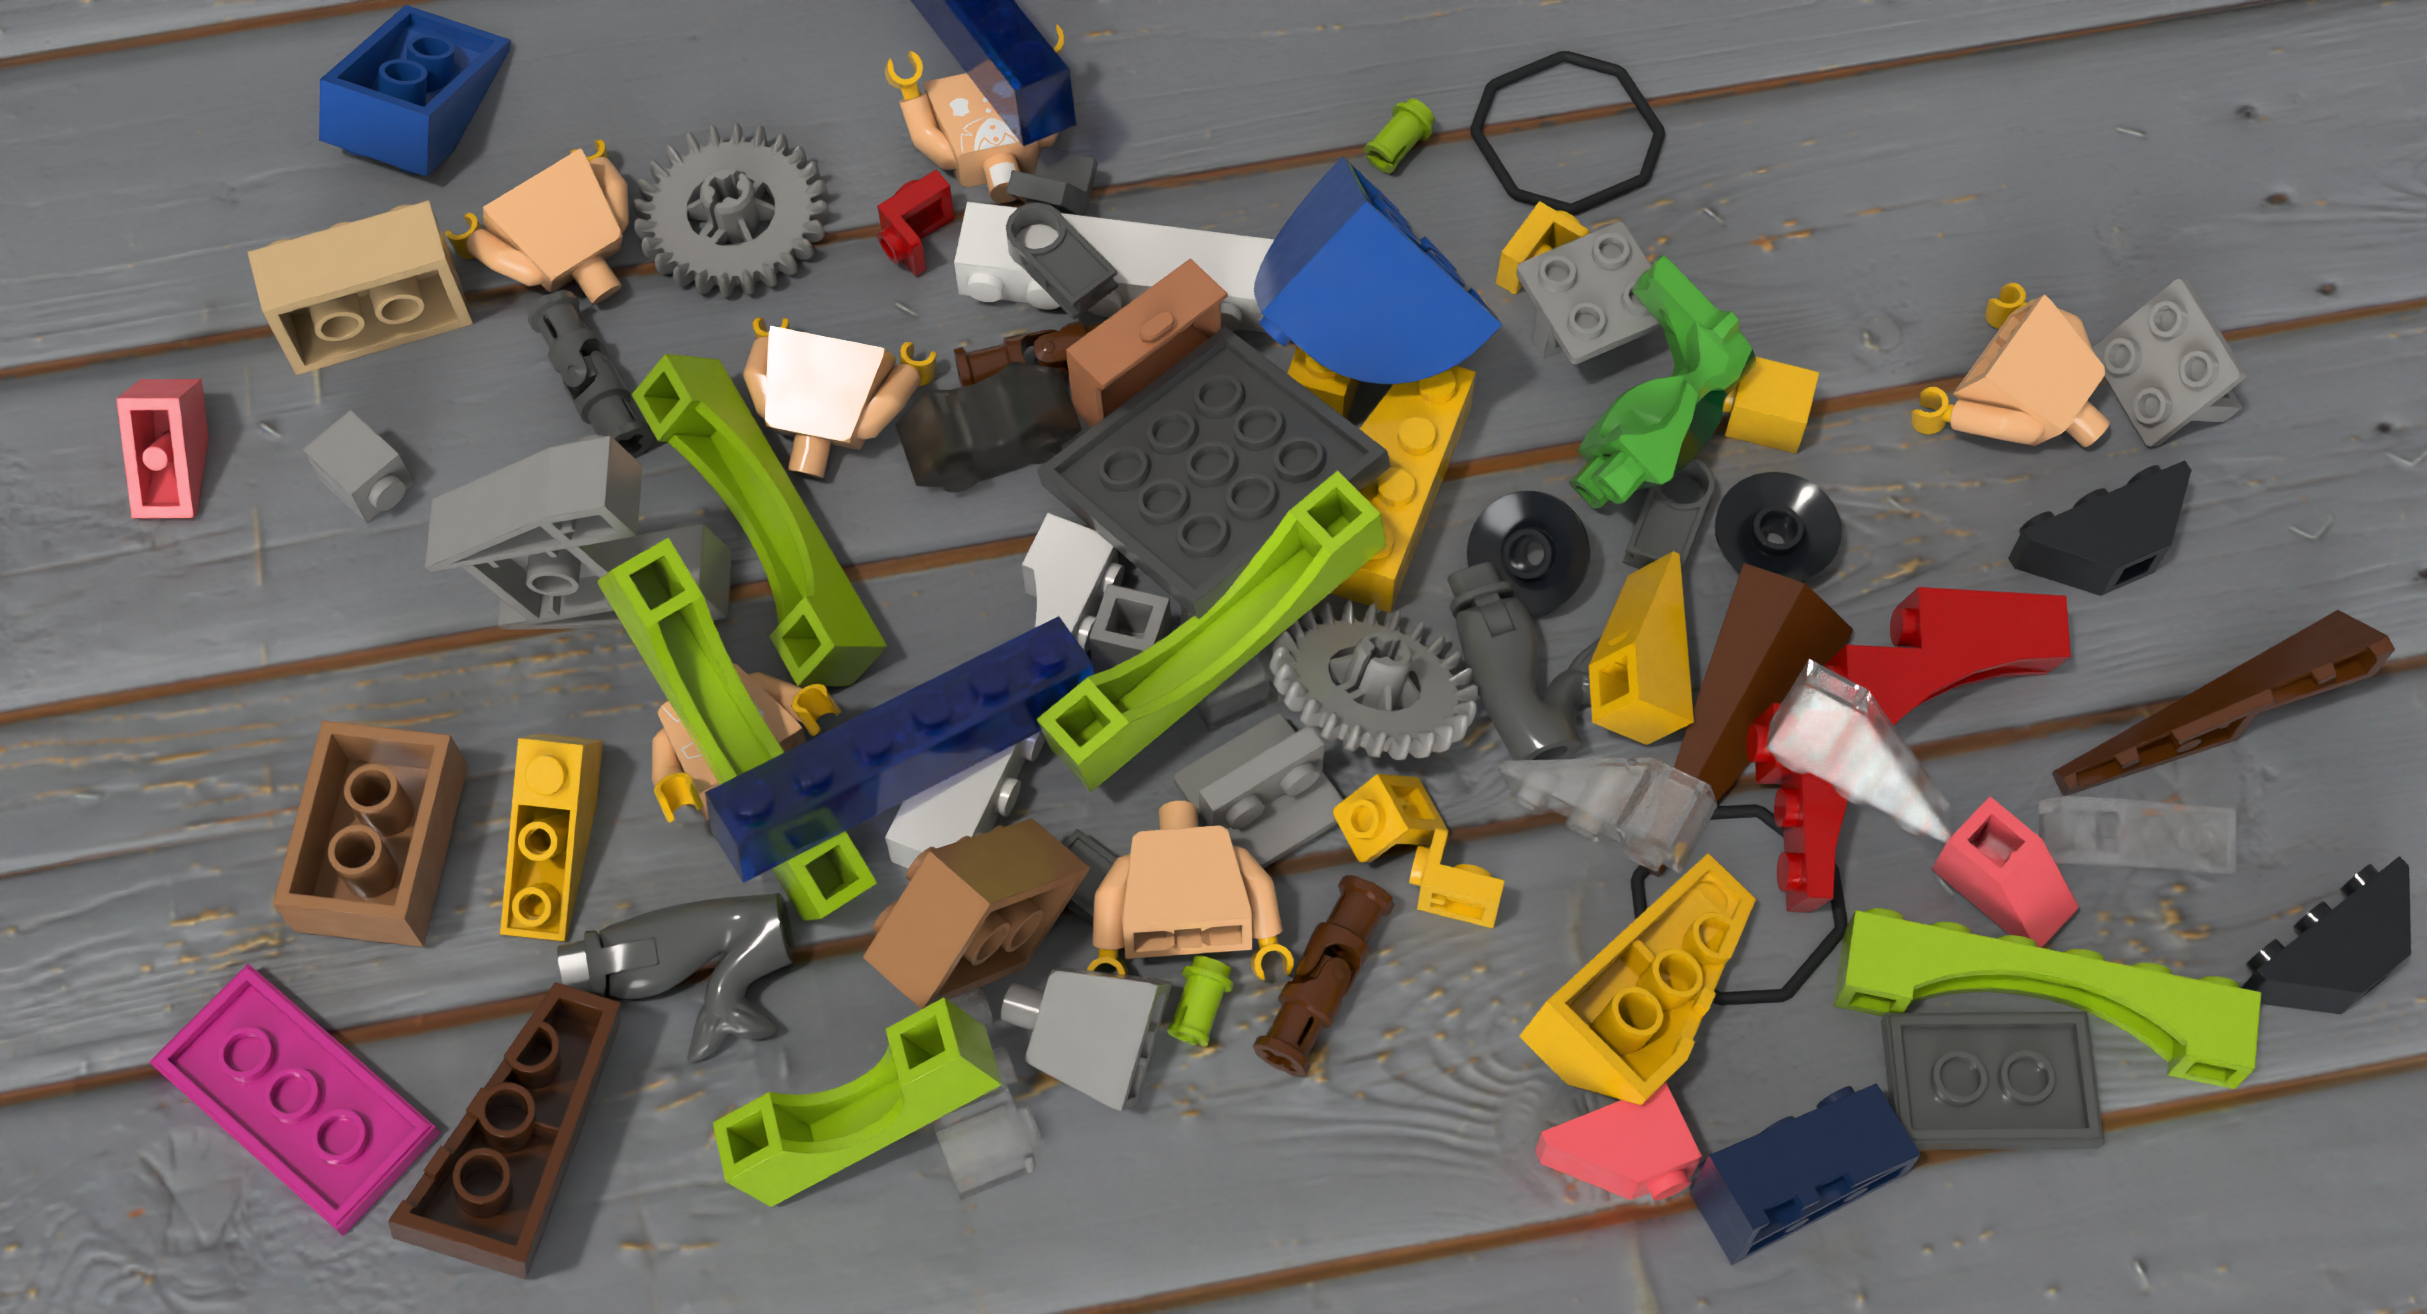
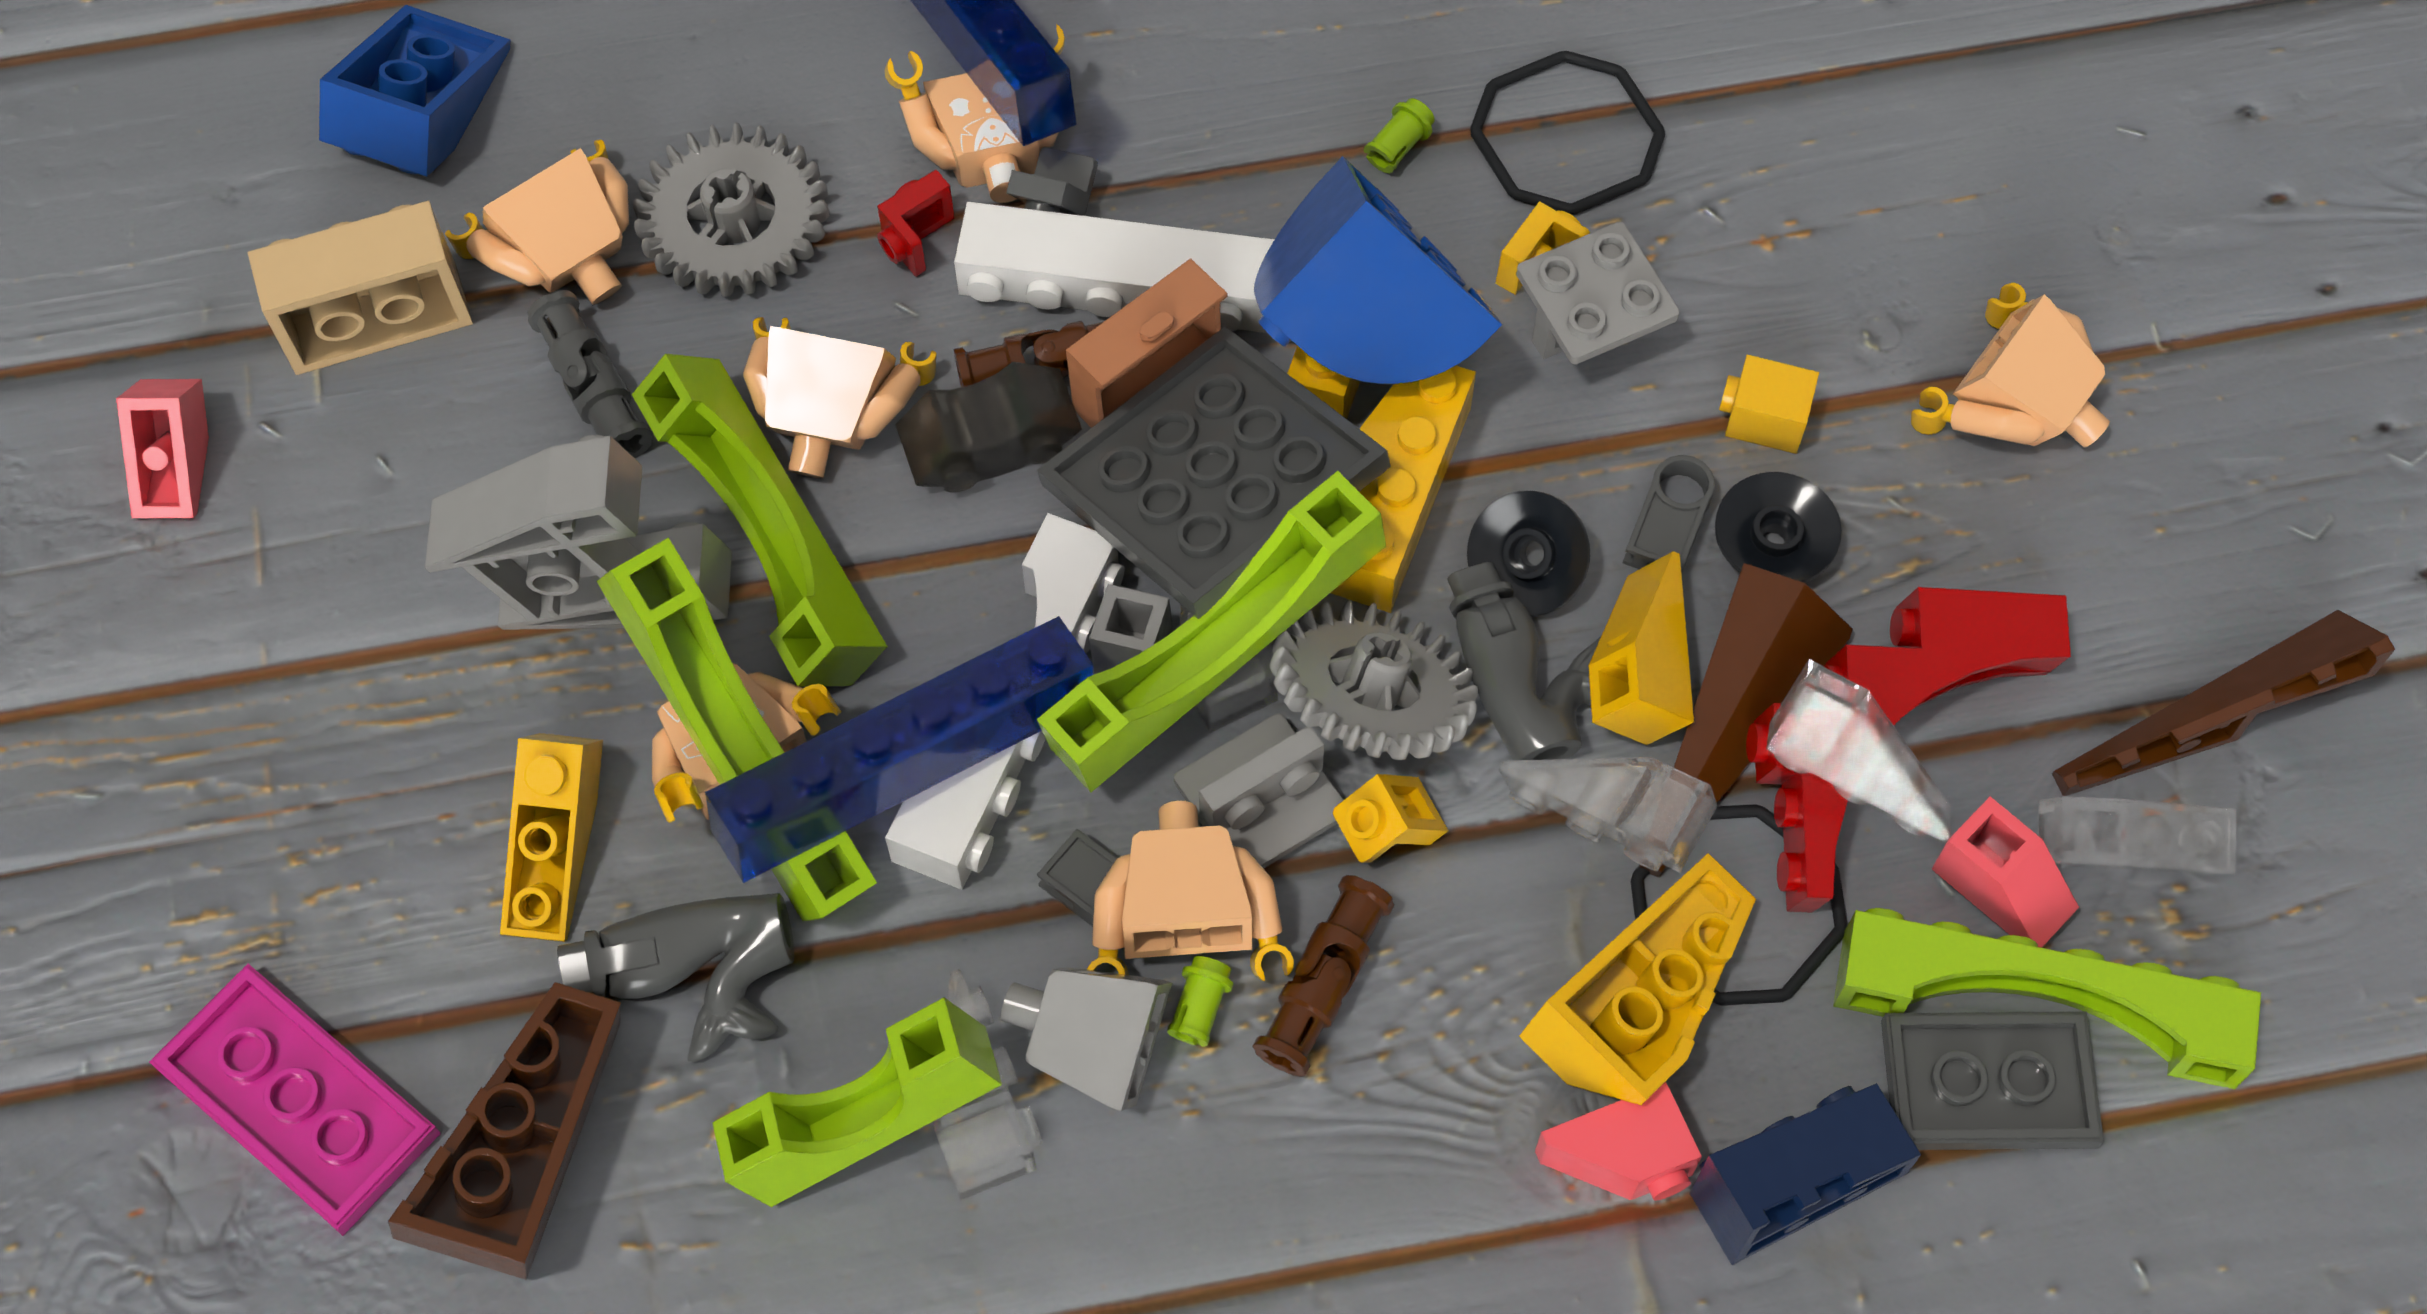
medium nougat brick [273,720,468,947] -> none
light grey brick [303,410,414,523] -> none
medium nougat brick [863,818,1090,1009] -> none
dark grey piece [1006,202,1118,320] -> none
yellow bracket [1409,828,1505,929] -> none
bright green hips [1569,255,1756,509] -> none
black slope [2008,460,2192,596] -> none
light grey bracket [2092,278,2246,447] -> none
black slope [2241,856,2411,1014] -> none

